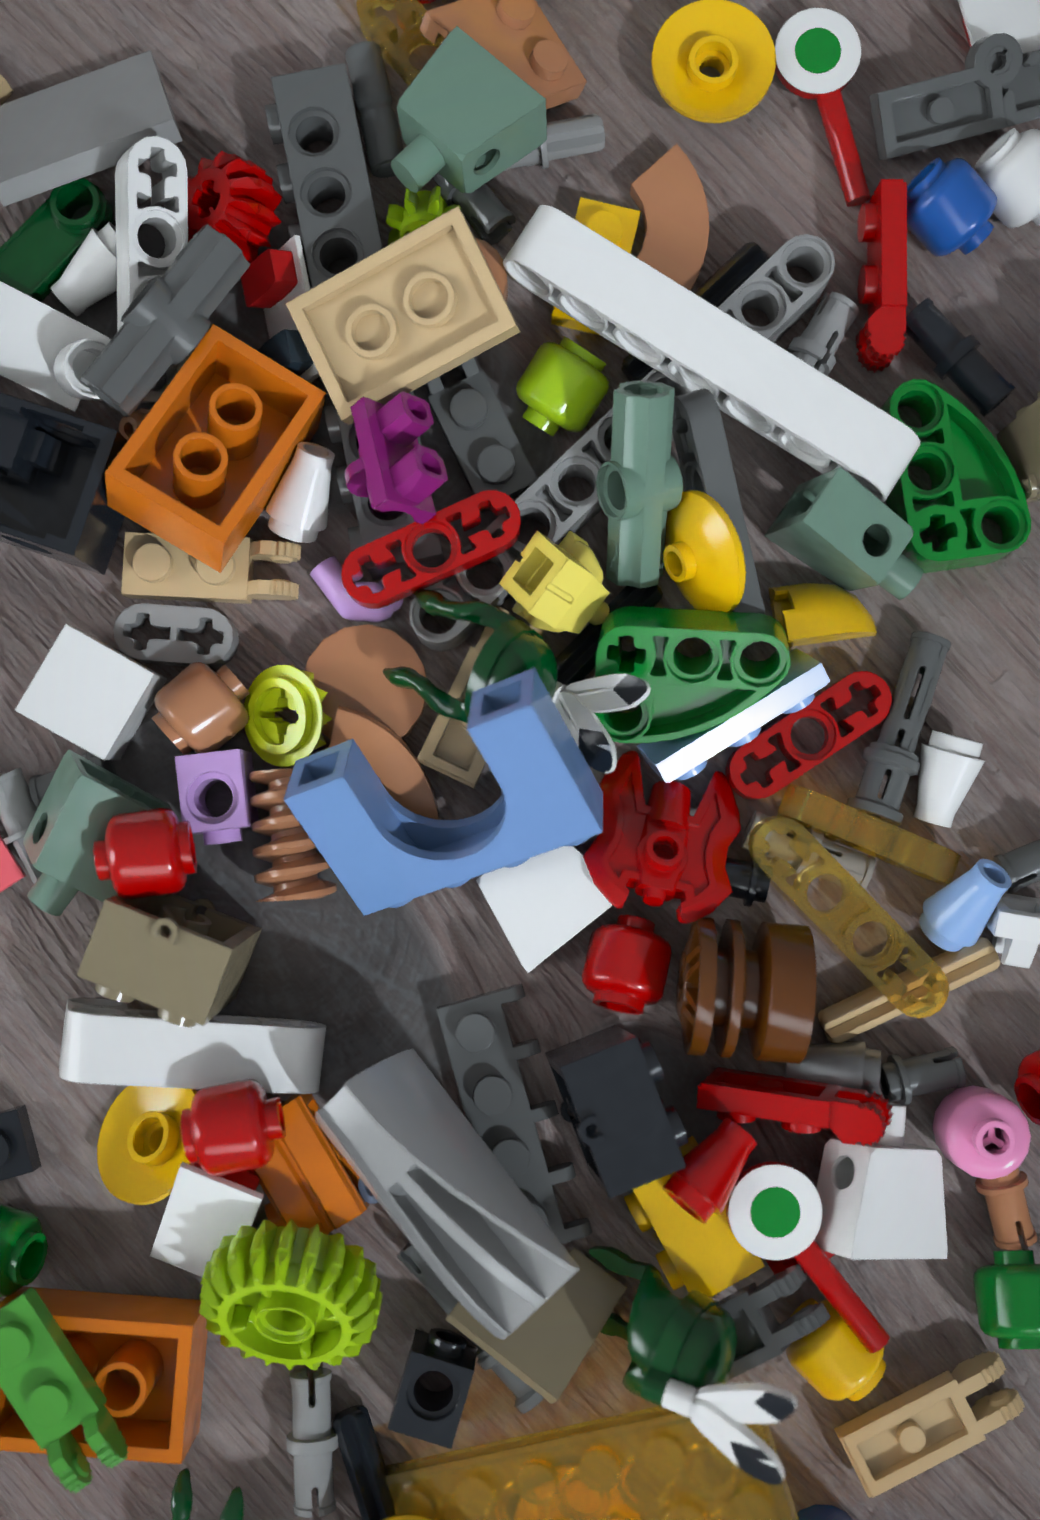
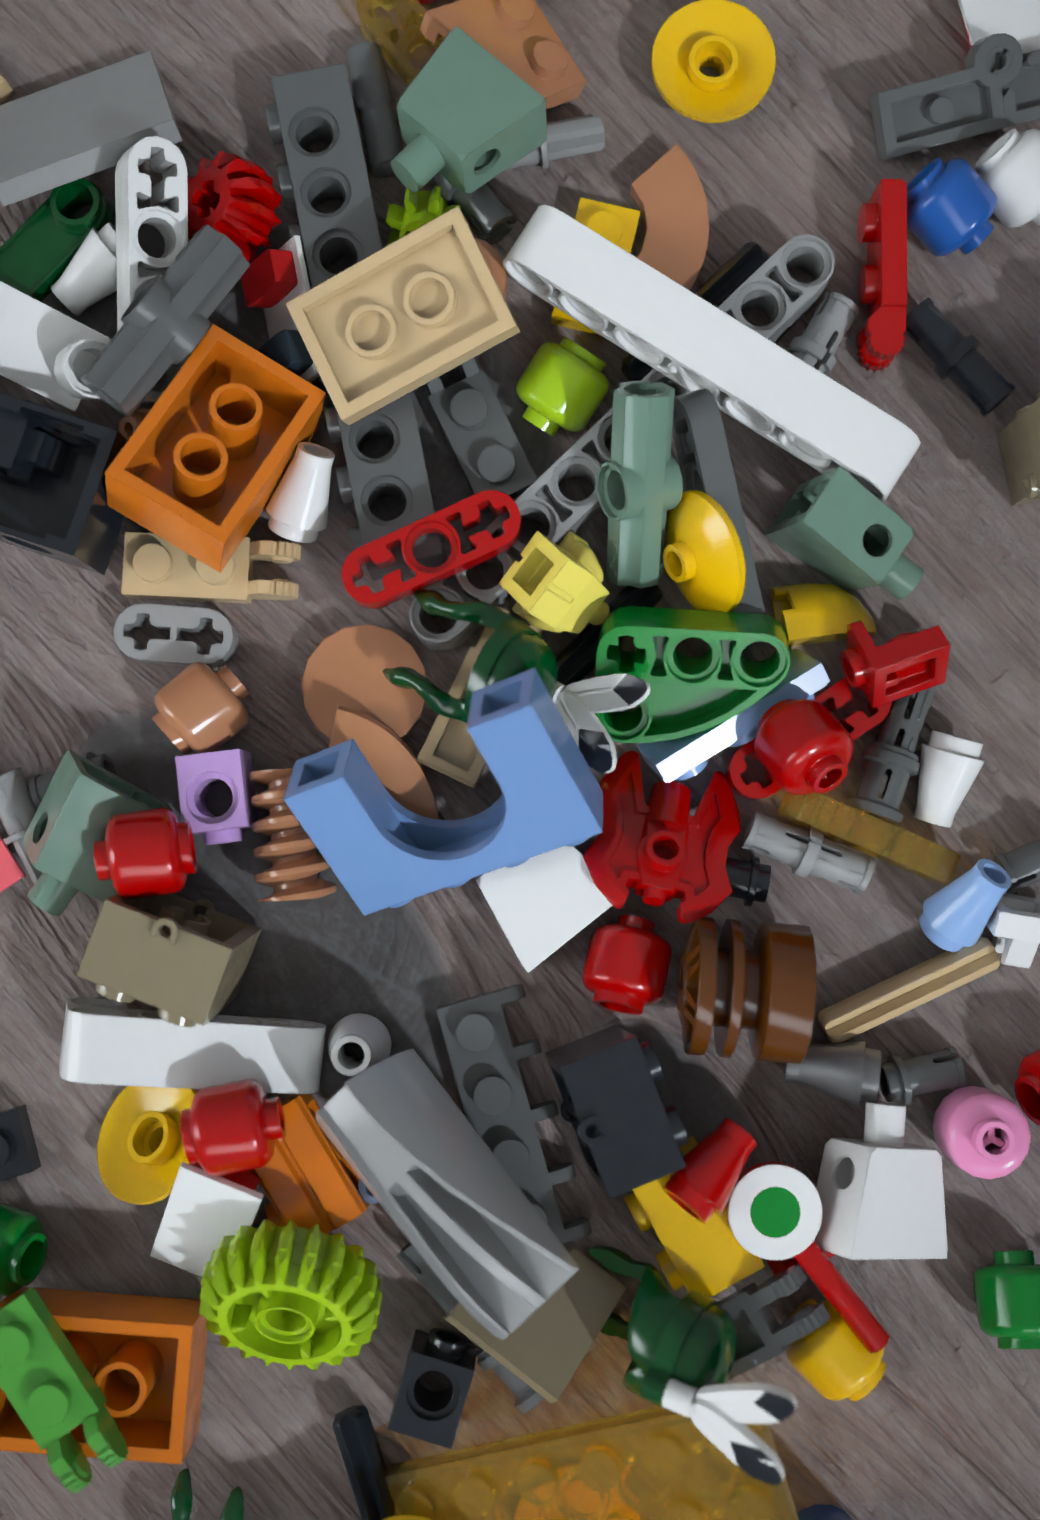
white head [15,624,167,760] -> none
neon yellow gear [244,665,332,767] -> none
light grey pin [286,1367,339,1518] -> none
lavender arm [310,556,403,623] -> none
magenta hips [344,391,448,524] -> none
red hinge [697,1067,894,1146] -> none
clear yellow beam [748,815,949,1018] -> none
piece [774,8,871,207] -> none
tan hinge [834,1351,1025,1498] -> none
green beam [880,379,1031,573] -> none
nougat pin [975,1167,1037,1250] -> none
none -> white cone [328,1013,391,1077]
none -> red head [754,699,854,795]
none -> red bracket [840,620,950,708]

